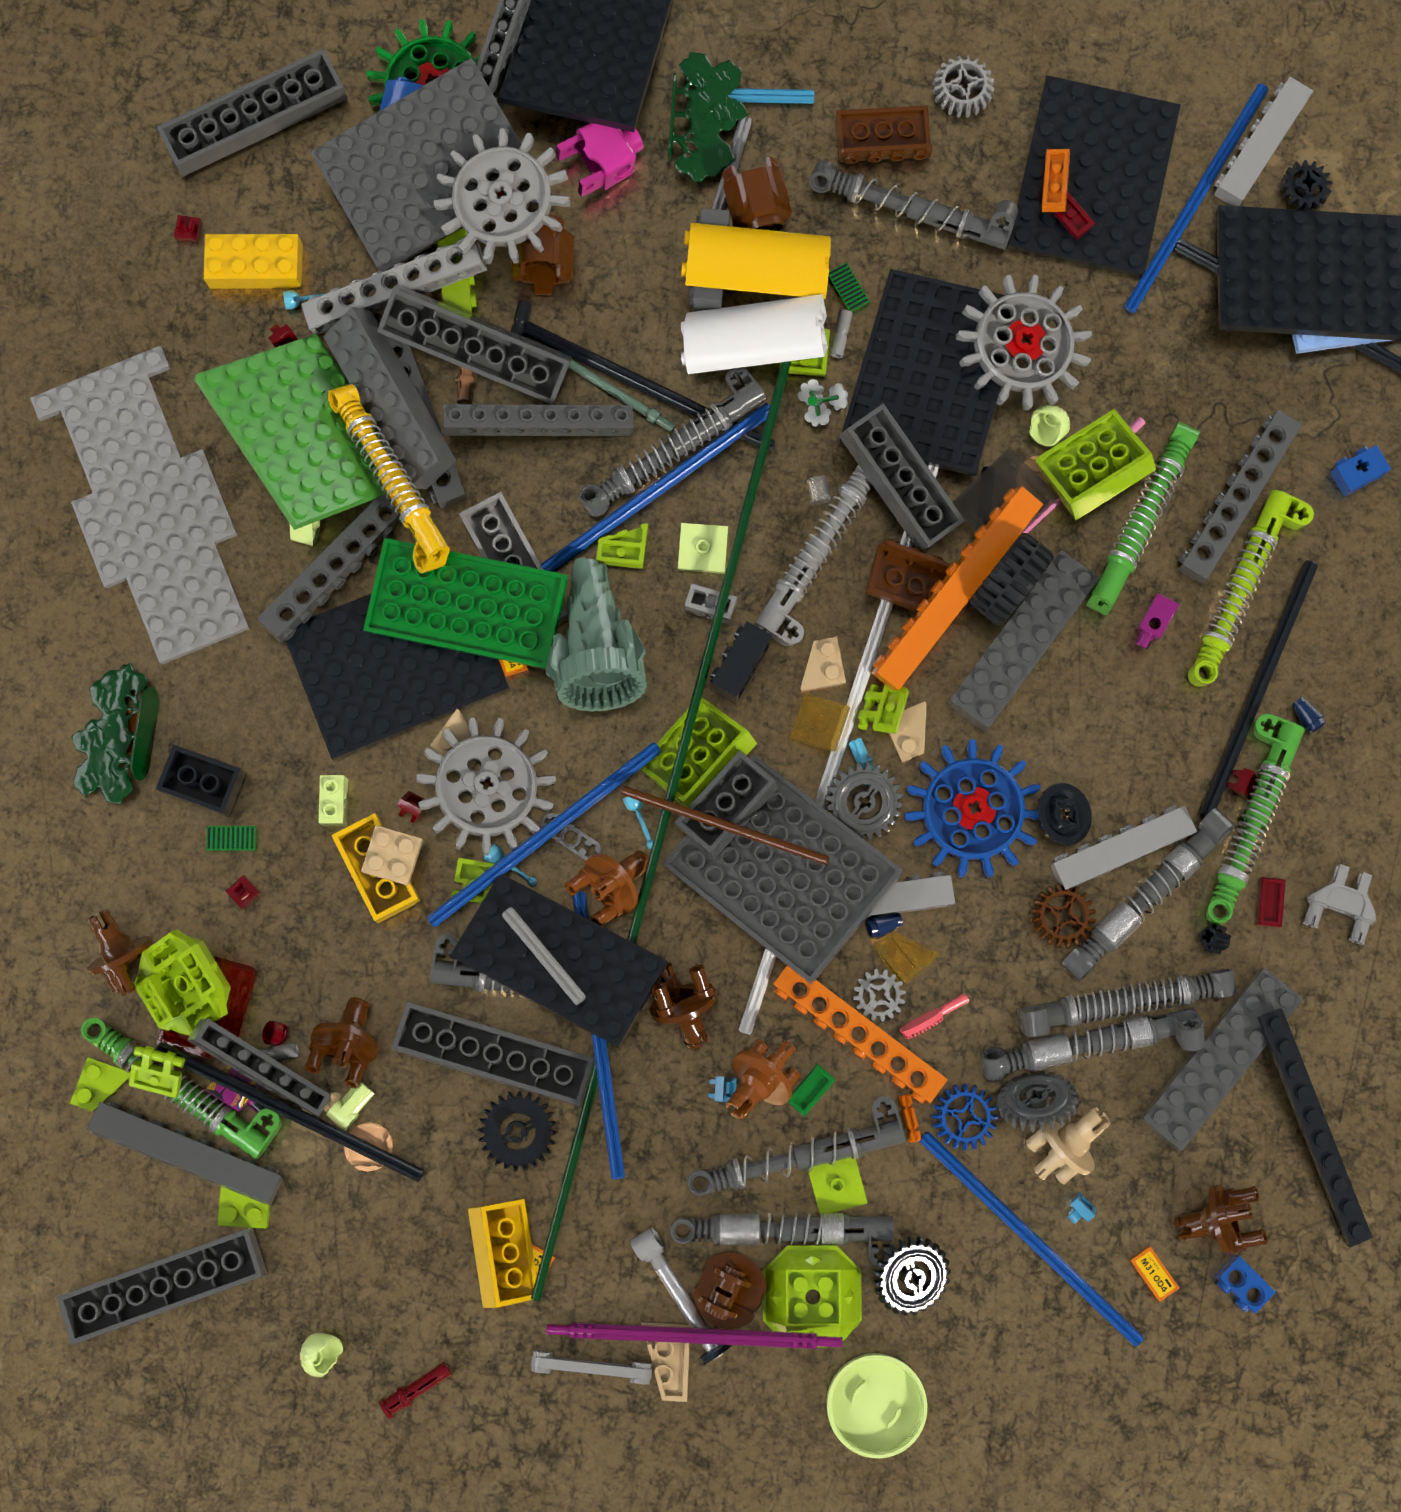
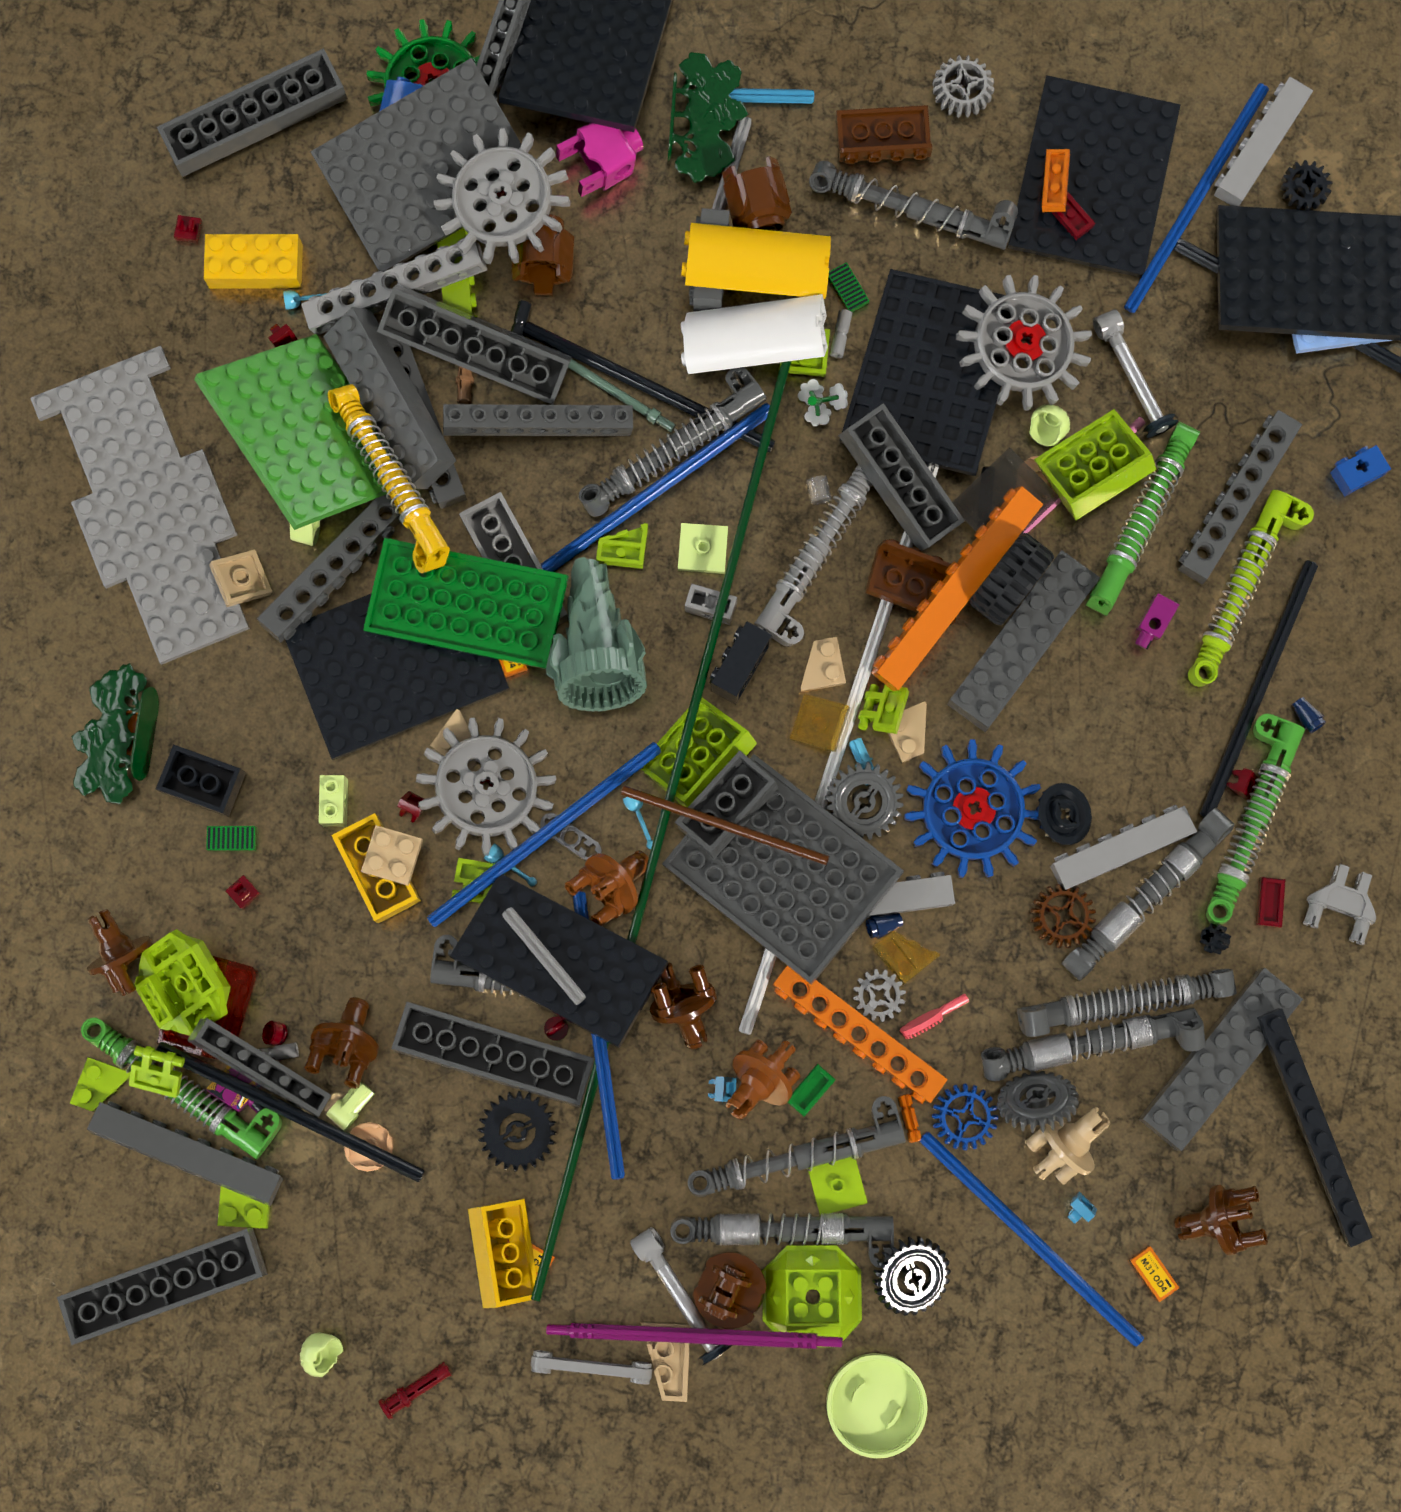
blue brick [1214,1255,1276,1314] -> none
none -> tan plate [209,550,272,607]
none -> dark red tile [544,1016,569,1041]
none -> piece [1093,309,1178,438]

